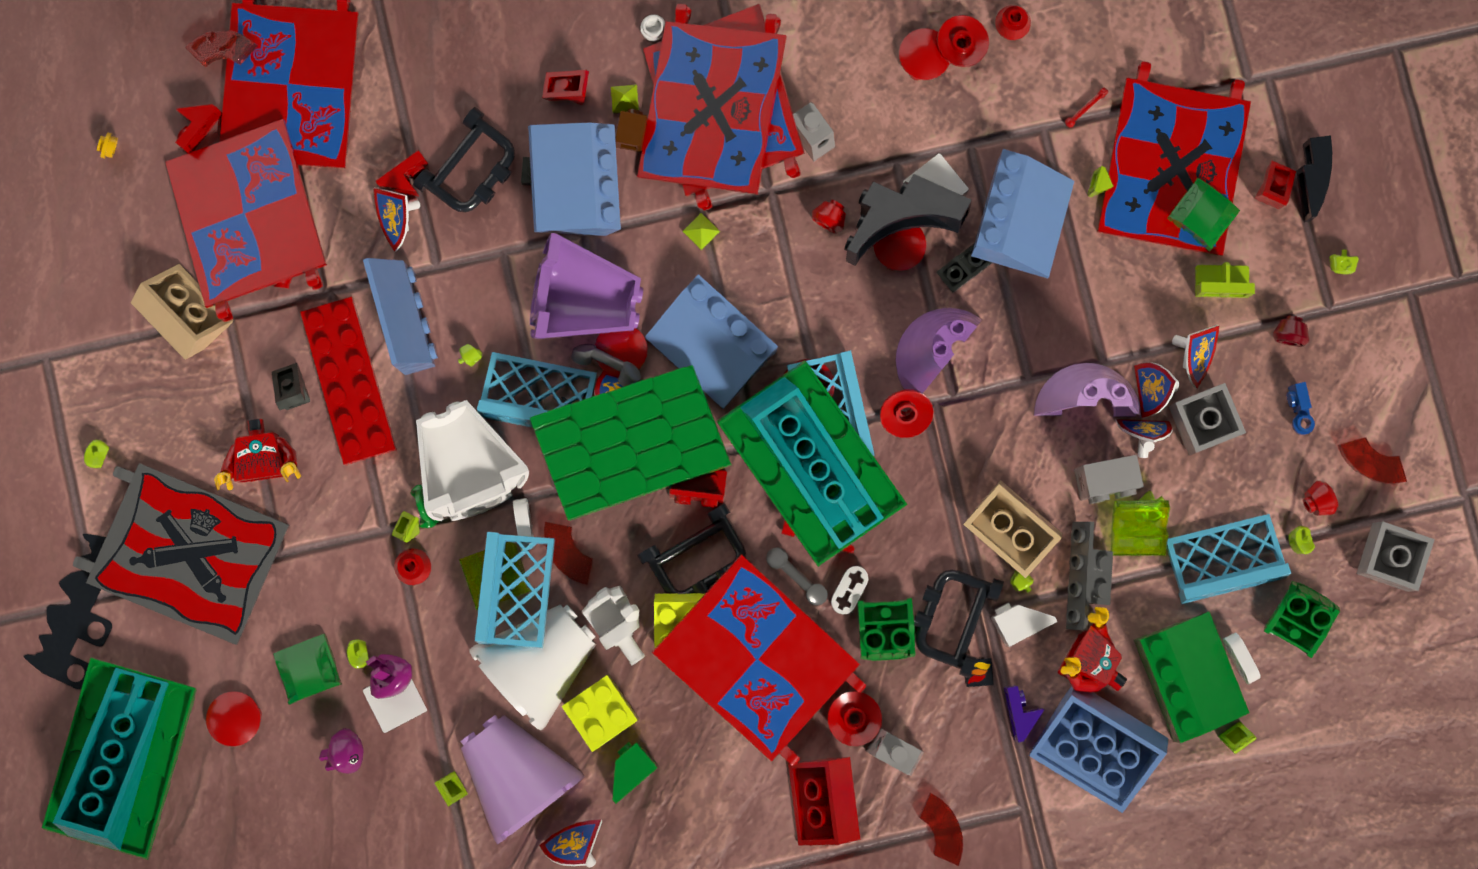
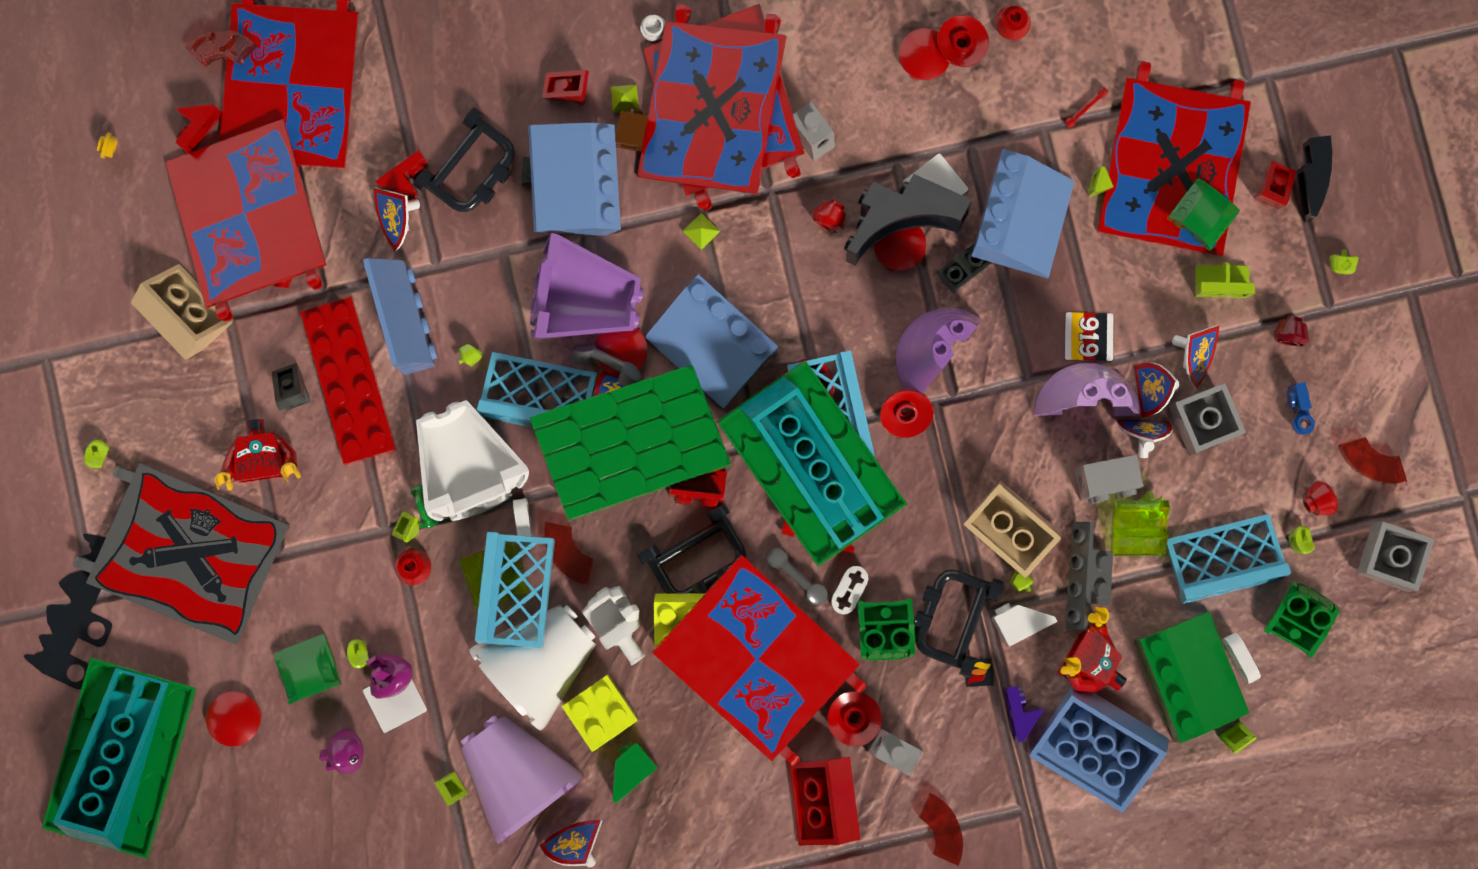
none -> sticker [1065,312,1113,361]

